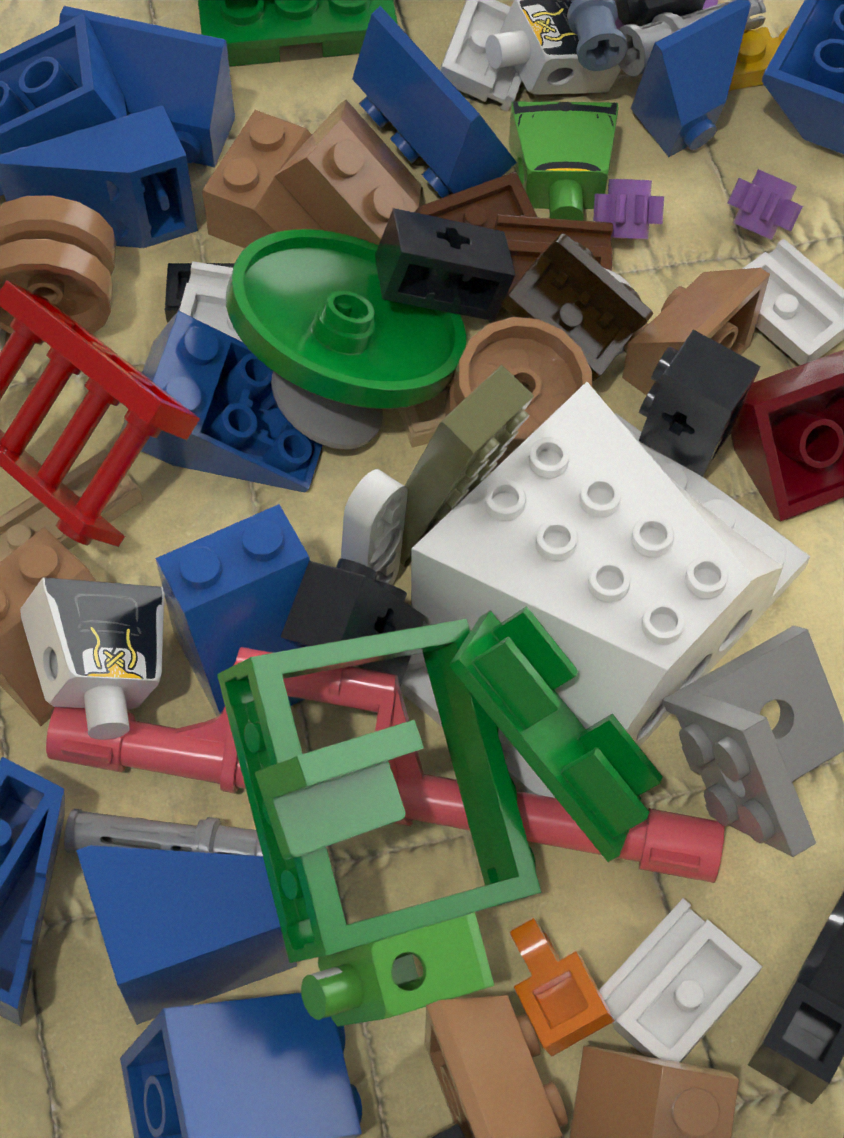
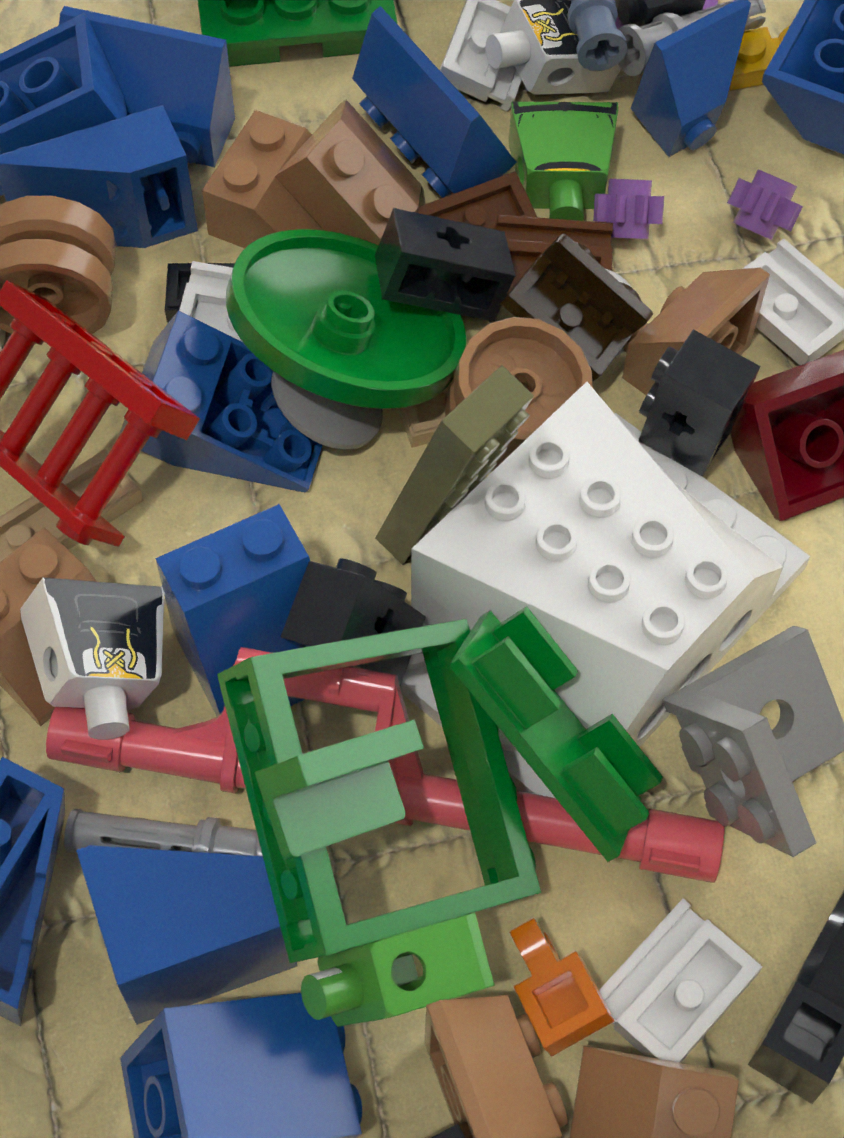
white beam [341,469,408,585] -> none

